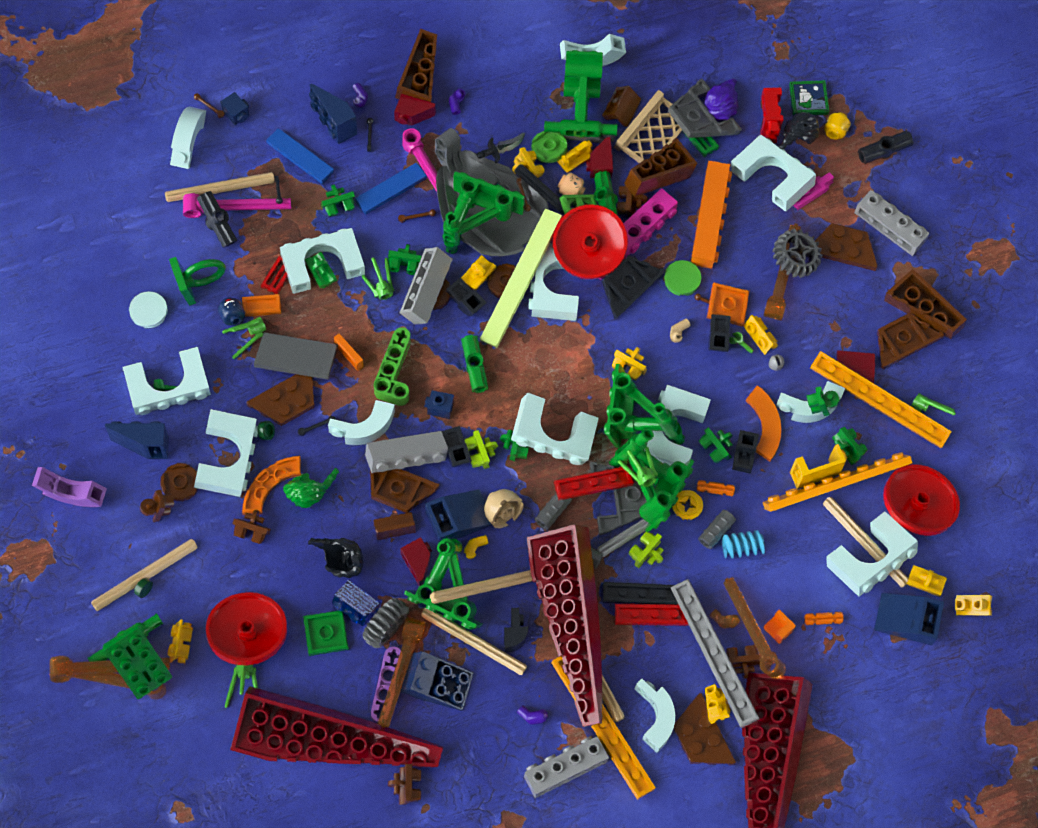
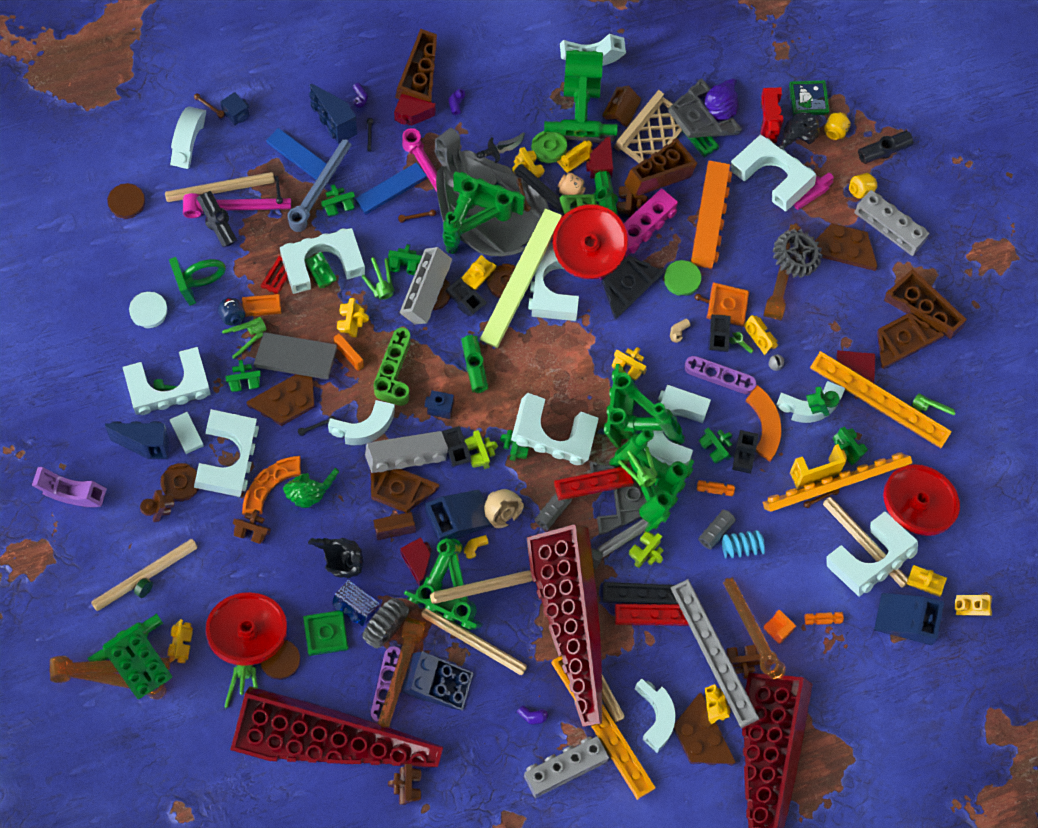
dark green tile [258,421,275,440] -> none
black brick [504,608,528,652] -> none
yellow gear [672,490,703,520] -> none
clear orange arm [709,609,740,628] -> none
none -> reddish brown tile [107,183,145,219]
none -> light aqua tile [170,412,204,454]
none -> green hips [225,360,261,392]
none -> reddish brown tile [261,640,300,680]
none -> sand blue piece [288,139,352,232]
none -> yellow hips [337,298,369,337]
none -> medium lavender beam [684,356,756,394]
none -> reddish brown hinge [804,489,839,508]
none -> yellow head [849,173,877,199]

